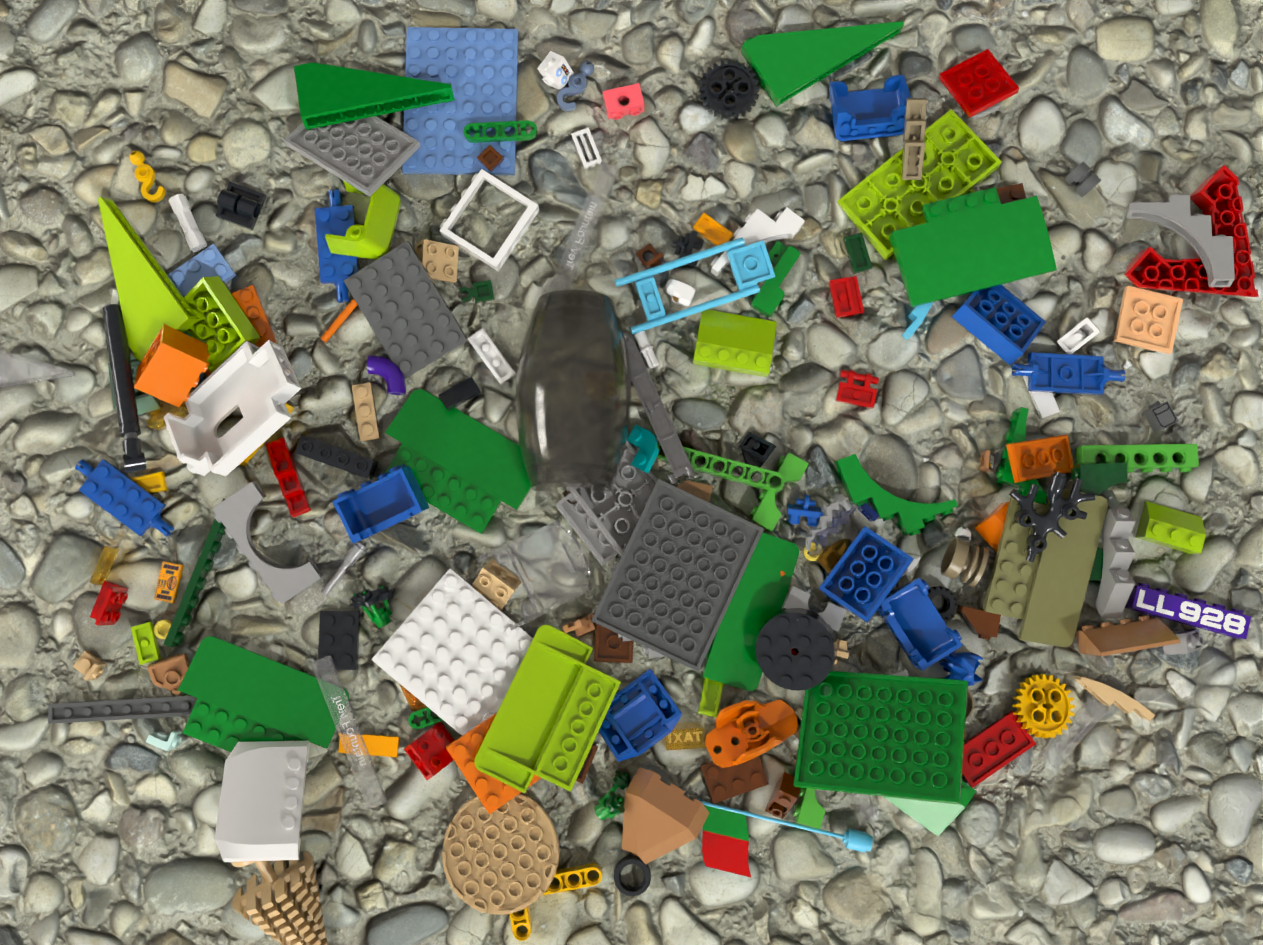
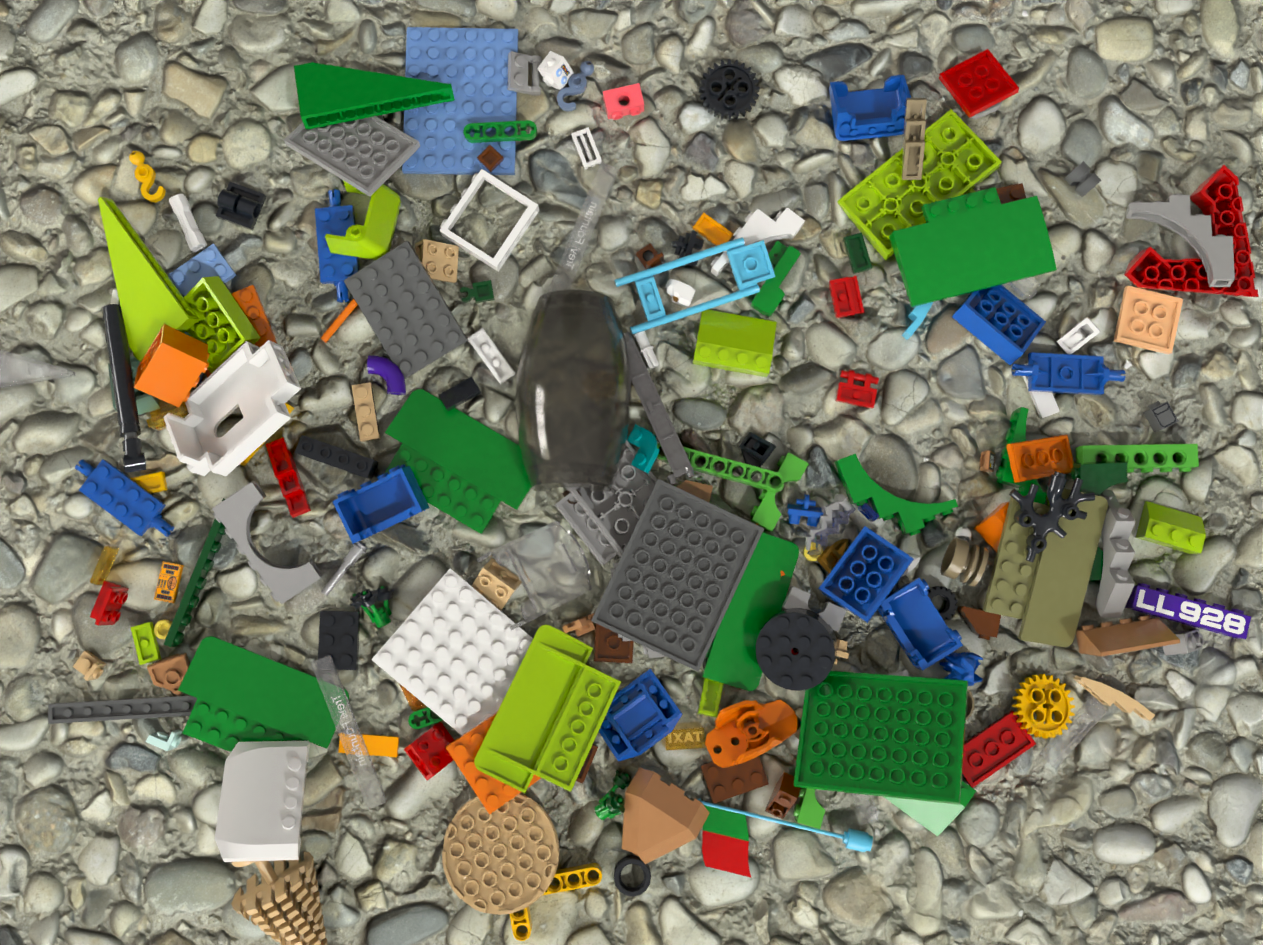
green slope [741,21,904,107] -> none
none -> light grey plate [508,51,542,96]

